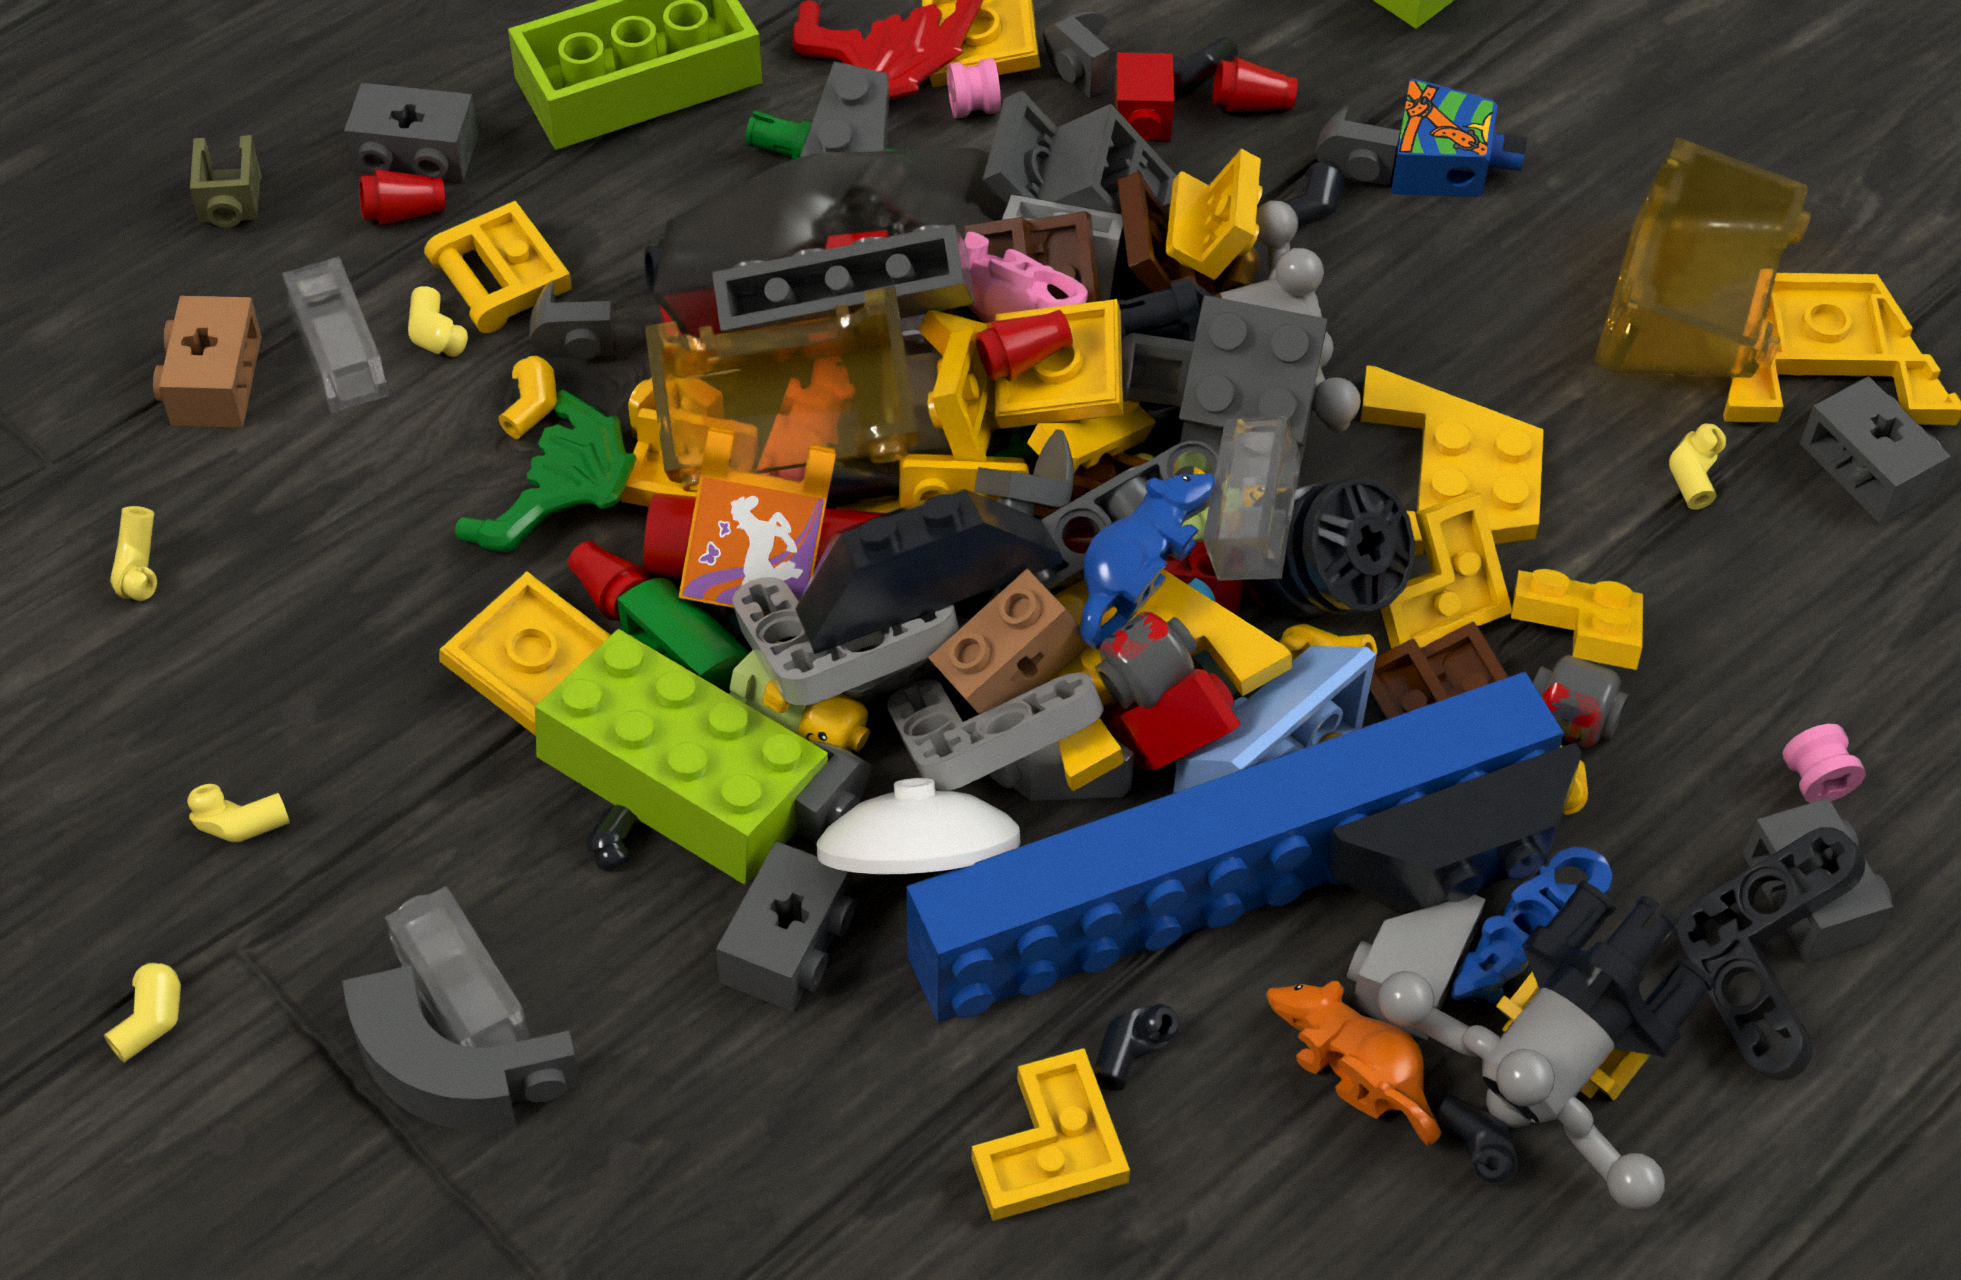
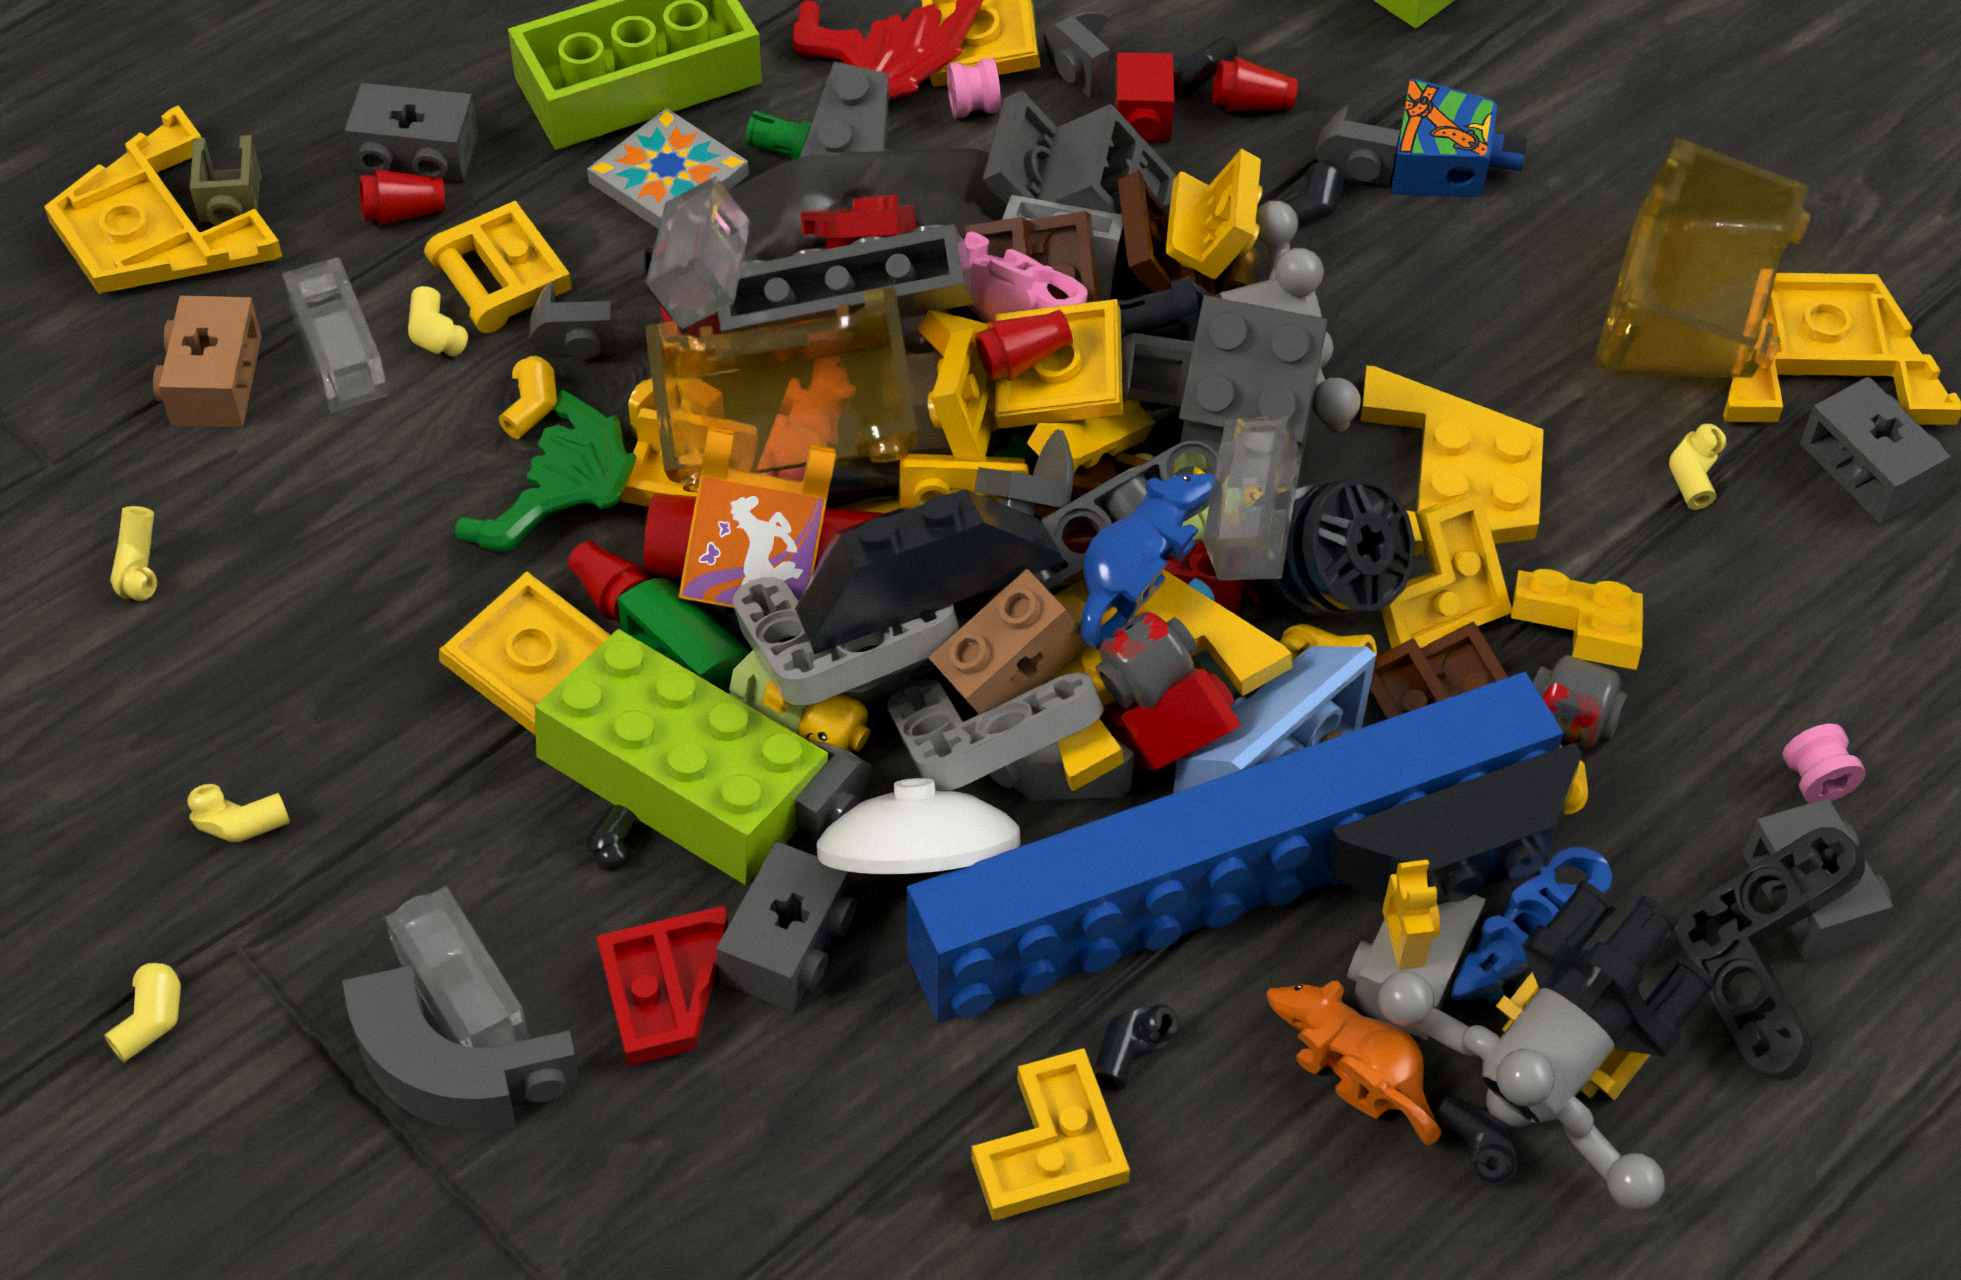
none -> yellow wing [44,105,282,294]
none -> tile [587,108,749,237]
none -> red wing [597,905,728,1066]
none -> clear brick [646,176,751,329]
none -> red wing [800,194,916,238]
none -> yellow plate [1382,859,1441,970]

